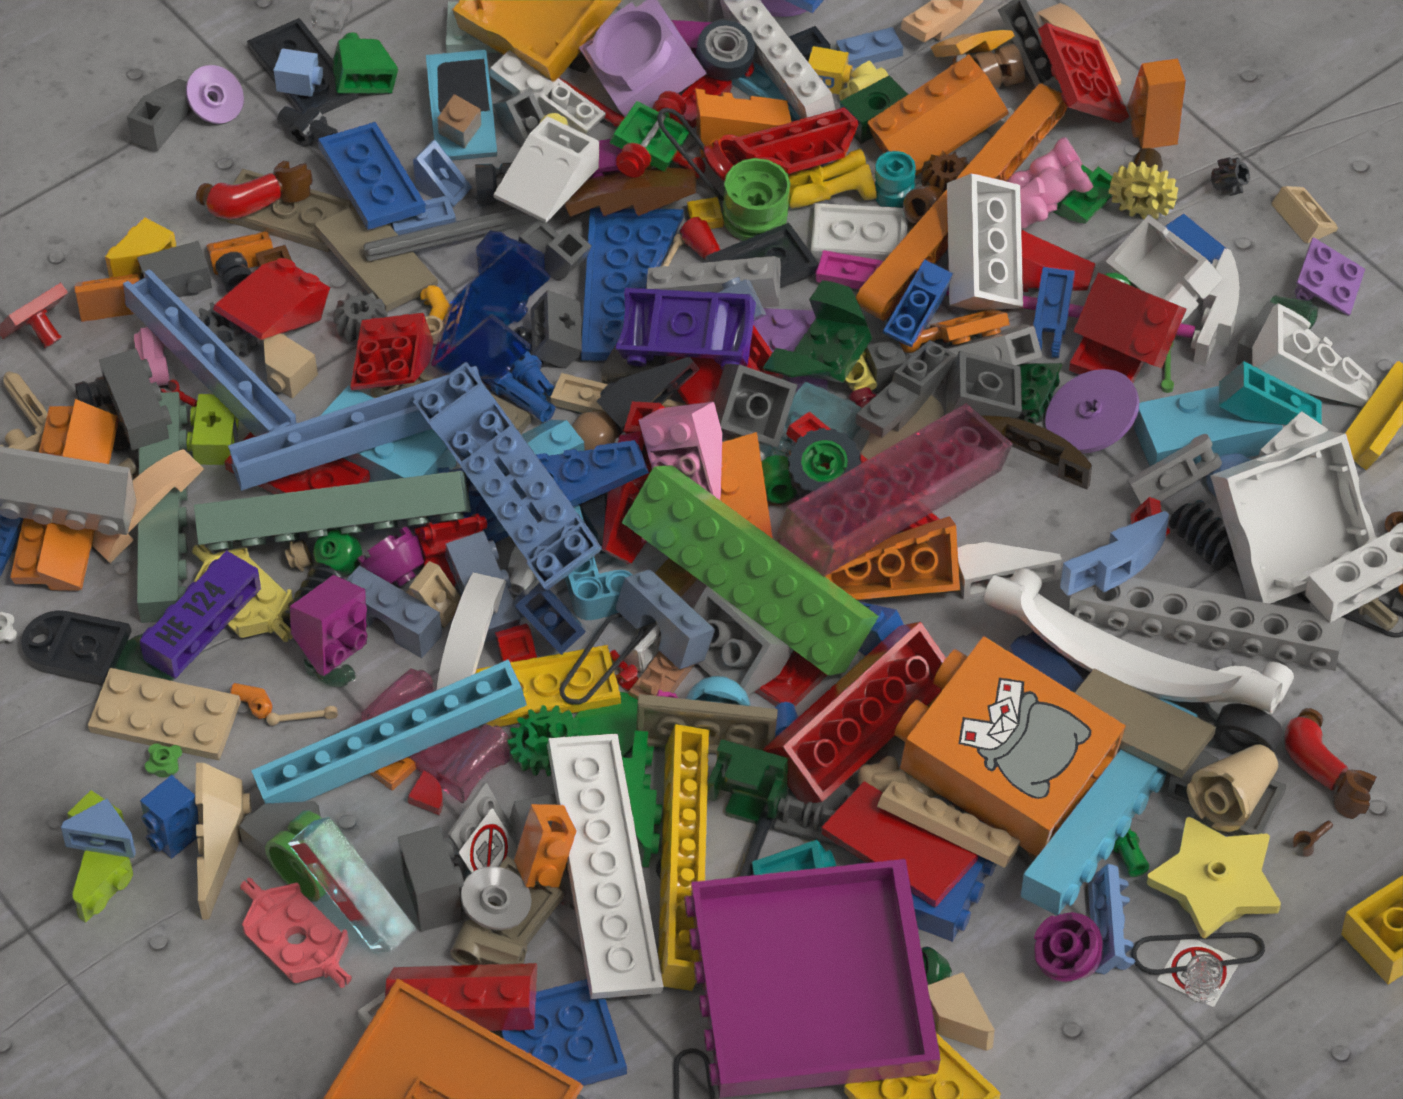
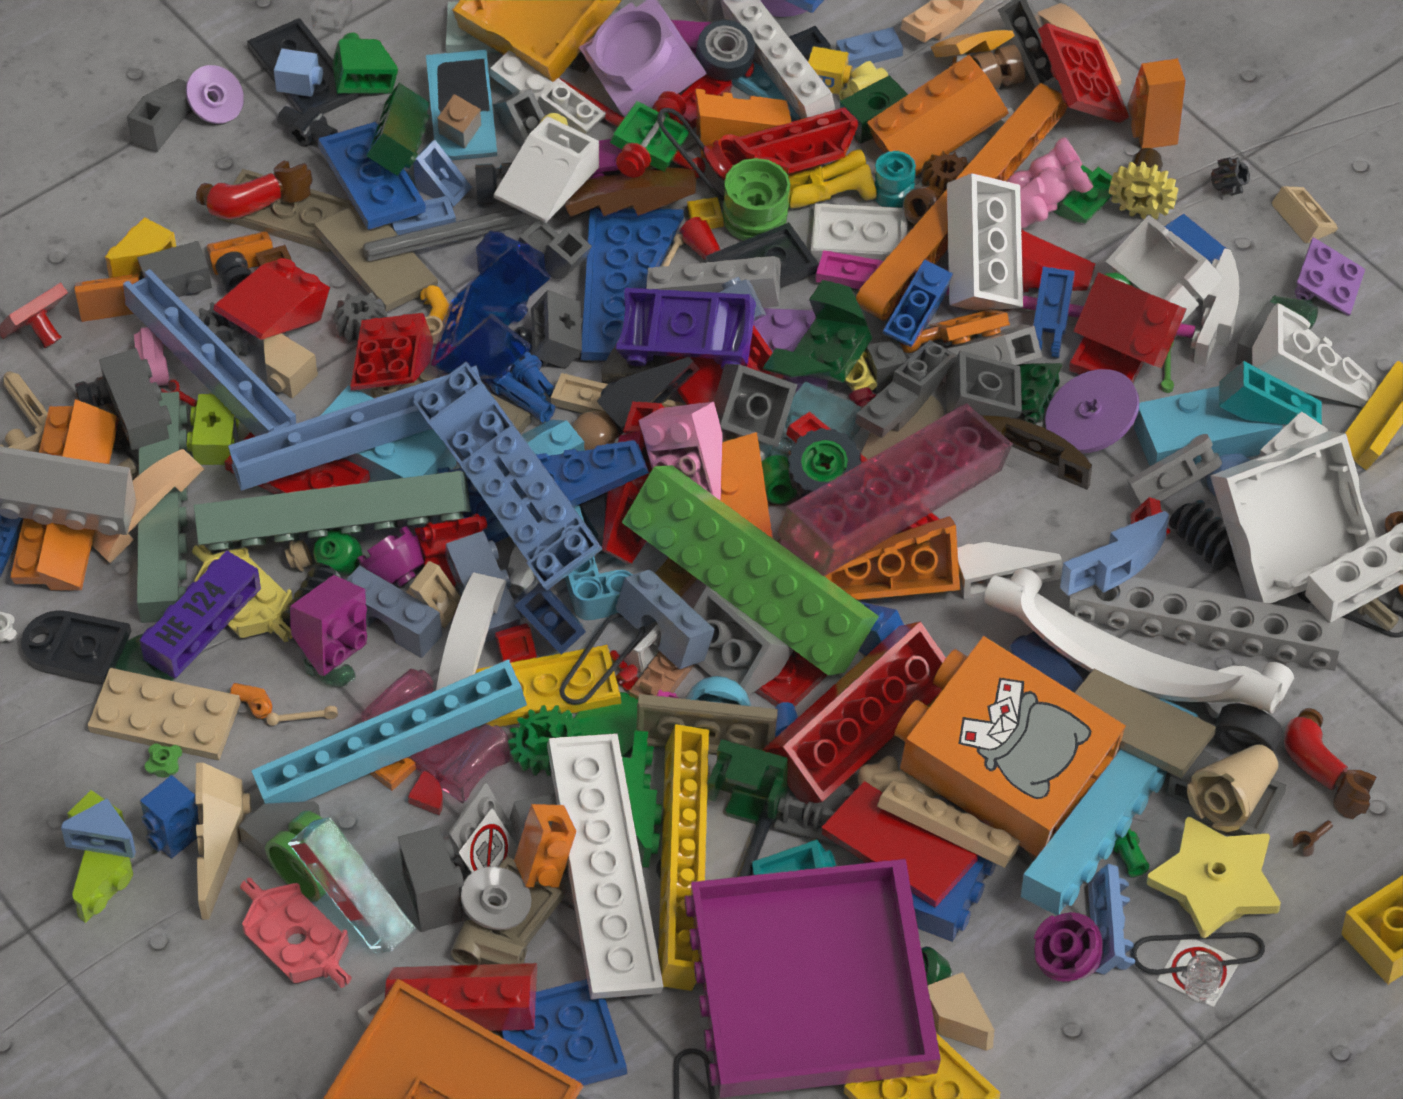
none -> dark green brick [366,83,430,176]

